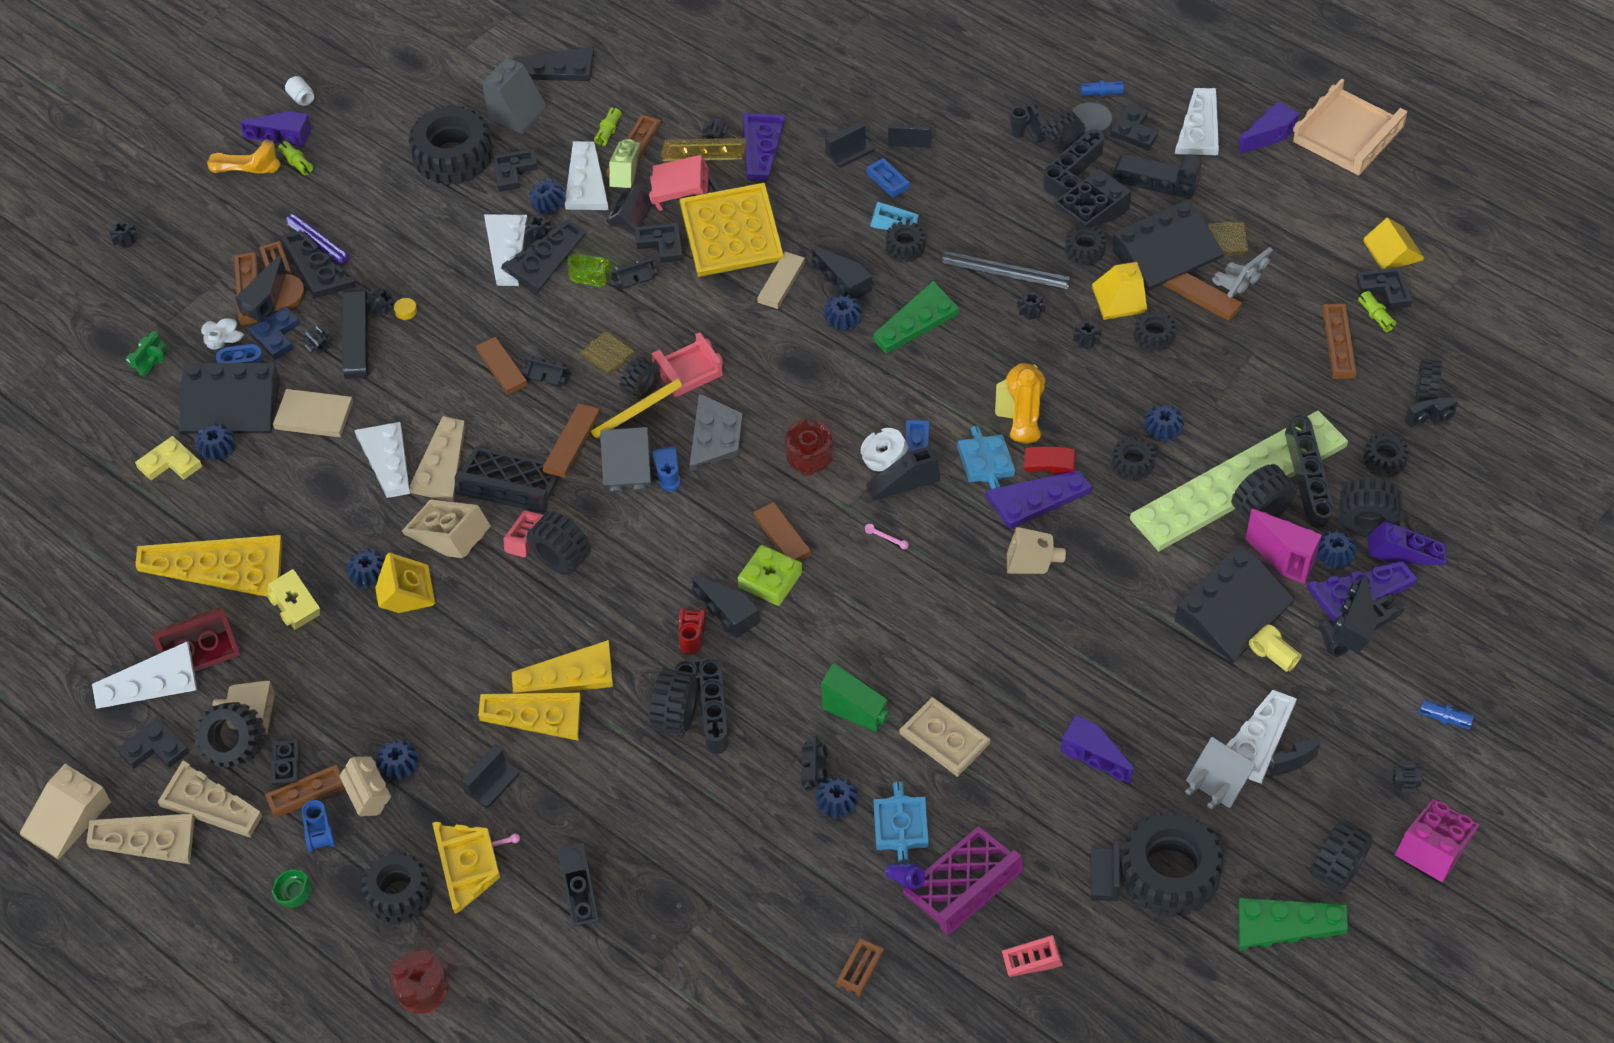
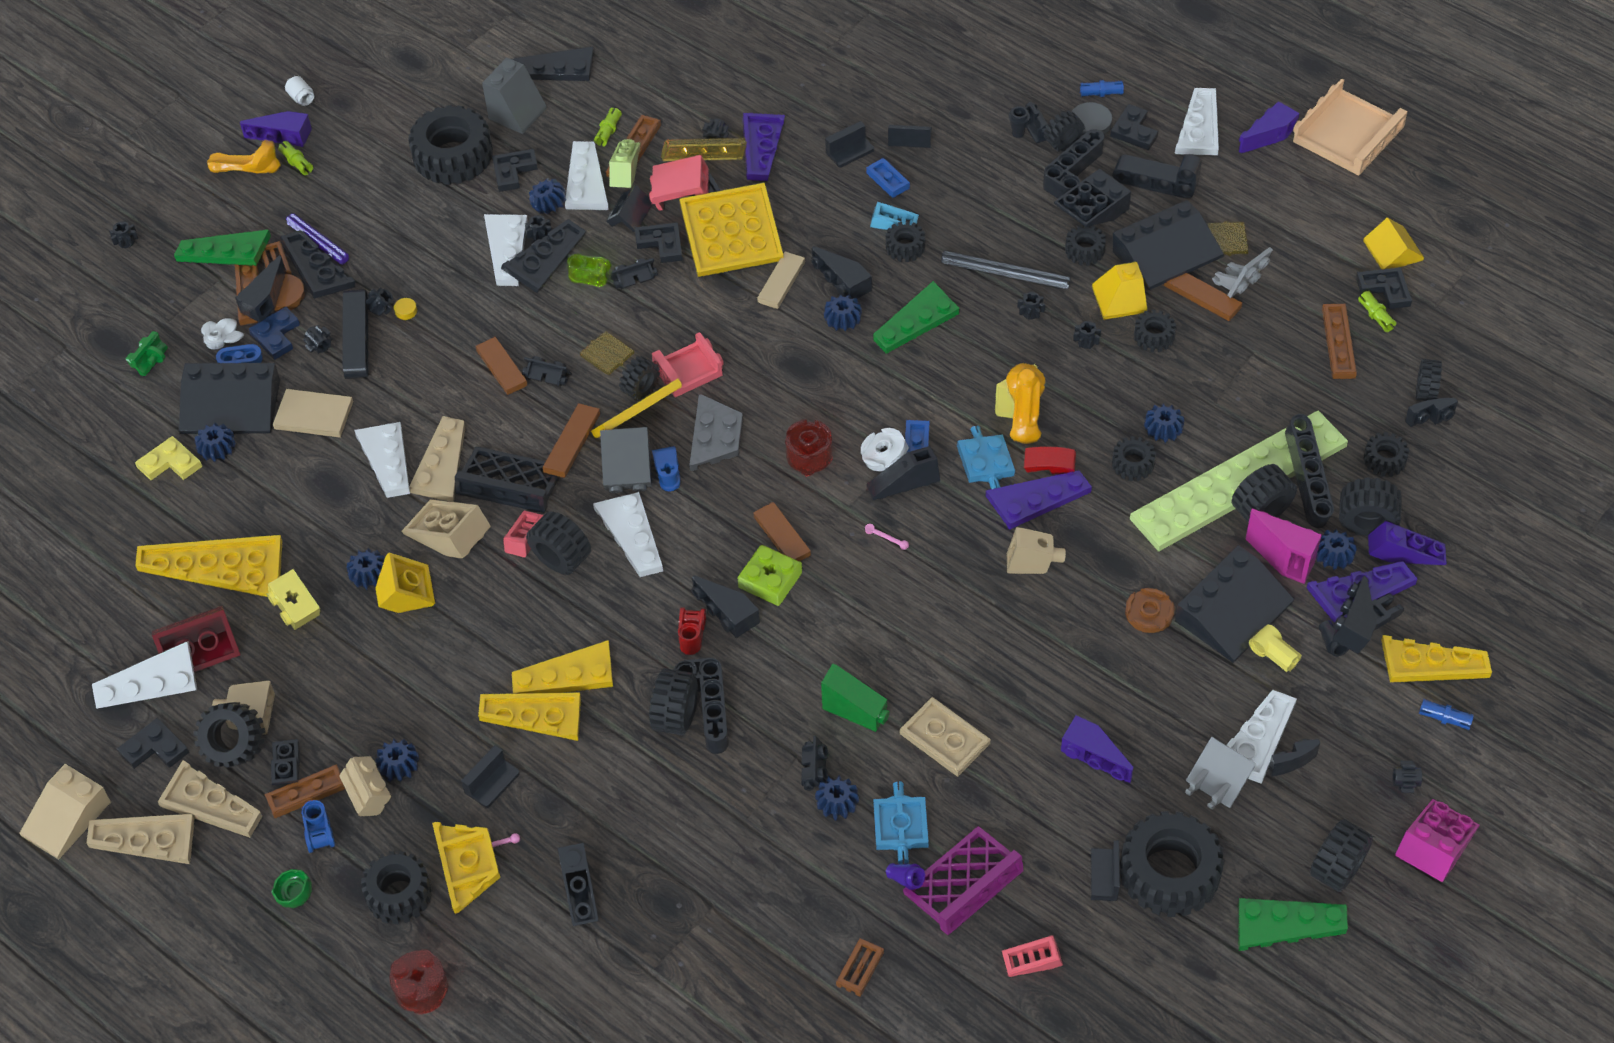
none -> green wing [174,229,271,266]
none -> white wing [593,492,663,577]
none -> dark orange tile [1125,588,1175,633]
none -> yellow wing [1381,635,1492,682]

